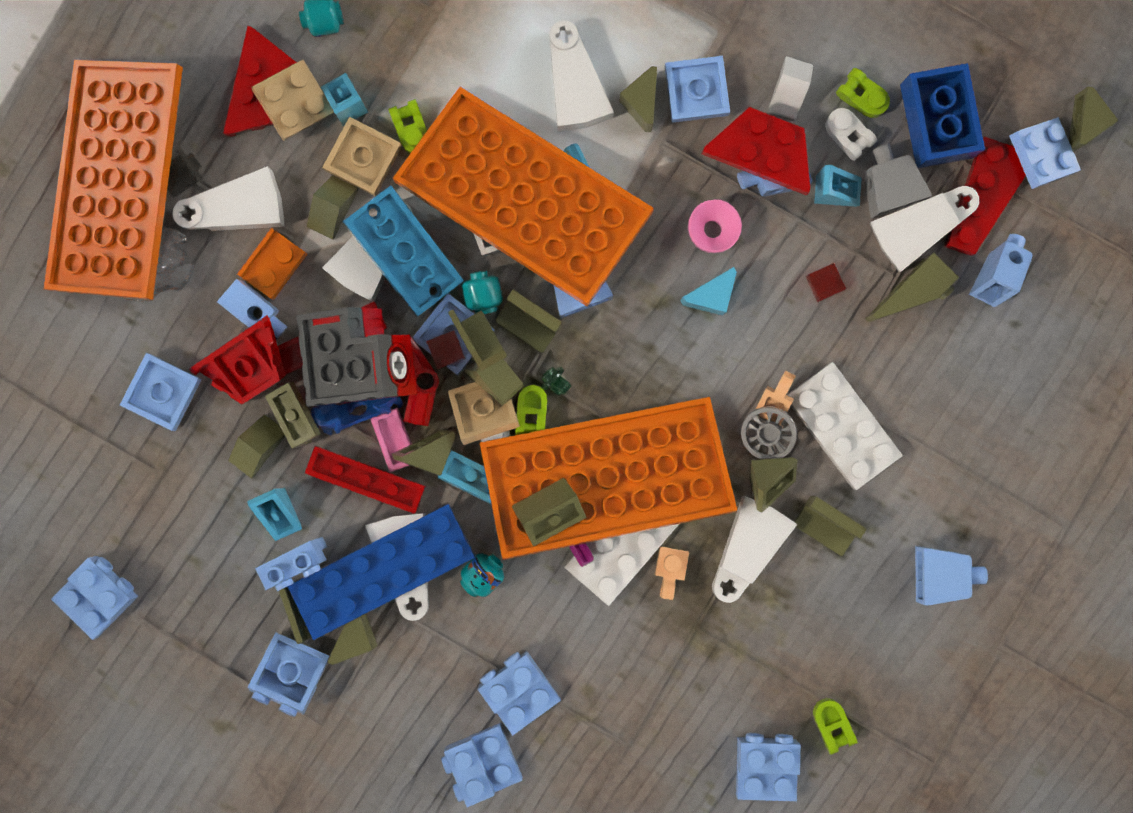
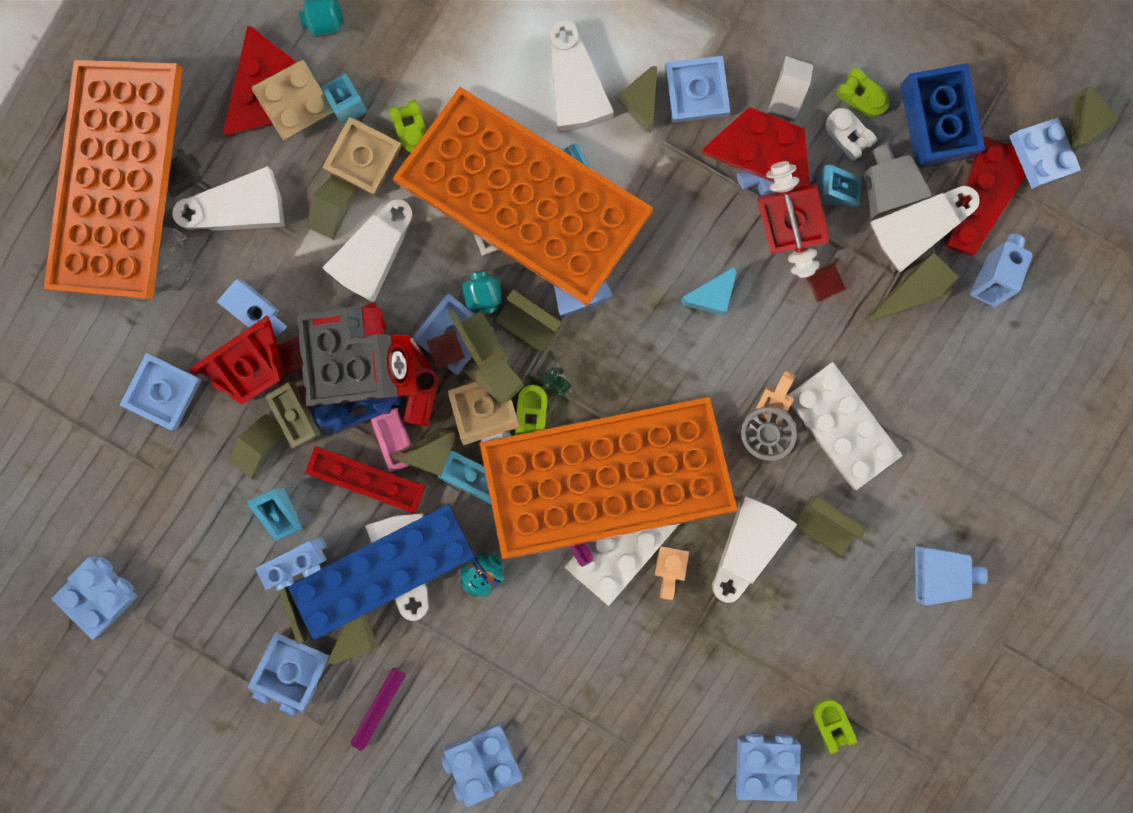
orange plate [237,228,308,300] -> none
dark azure piece [343,185,464,317] -> none
light blue plate [478,651,561,735] -> none
olive panel [512,478,587,547] -> none
bright pink piece [688,199,742,253] -> none
olive slope [750,457,798,513] -> none
none -> magenta axle [351,668,406,751]
none -> red plate [757,161,830,278]

